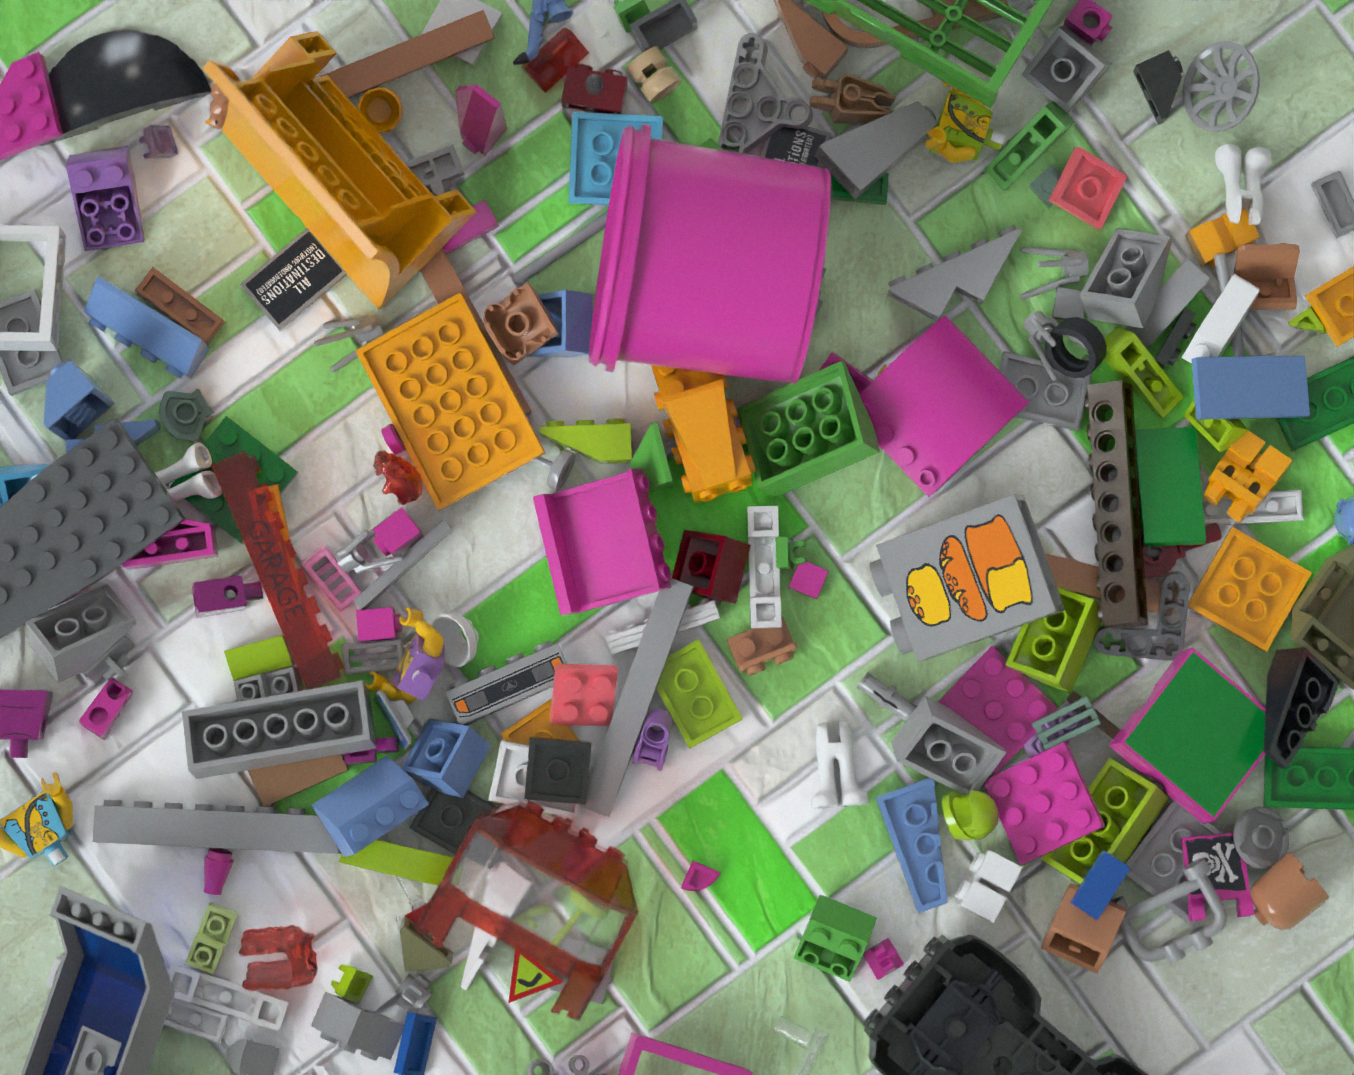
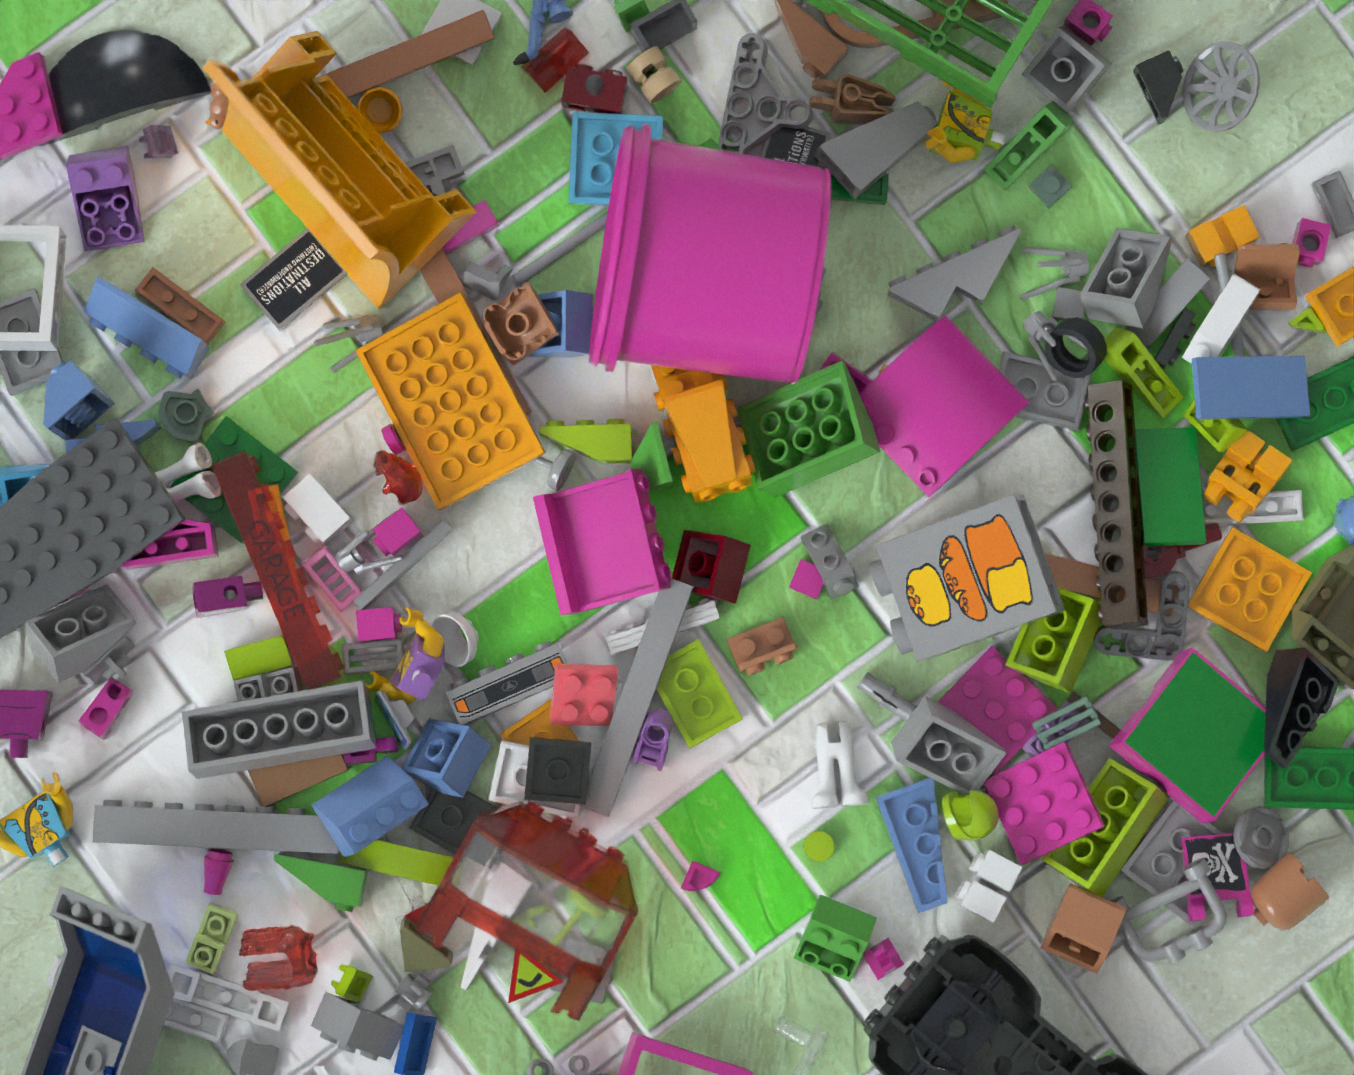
dark pink wedge [455,85,508,156] -> none
white slope [747,506,782,629] -> none
bright green tile [775,537,807,570] -> none
coral plate [1048,147,1128,230] -> none
blue tile [1069,850,1130,920] -> none
white piece [1215,144,1272,225] -> none
none -> bright green slope [274,854,368,912]
none -> white brick [282,473,353,545]
none -> light grey tile [462,261,513,301]
none -> light grey bracket [801,524,859,600]
none -> lime tile [803,831,834,862]
none -> dark pink brick [1292,218,1332,267]

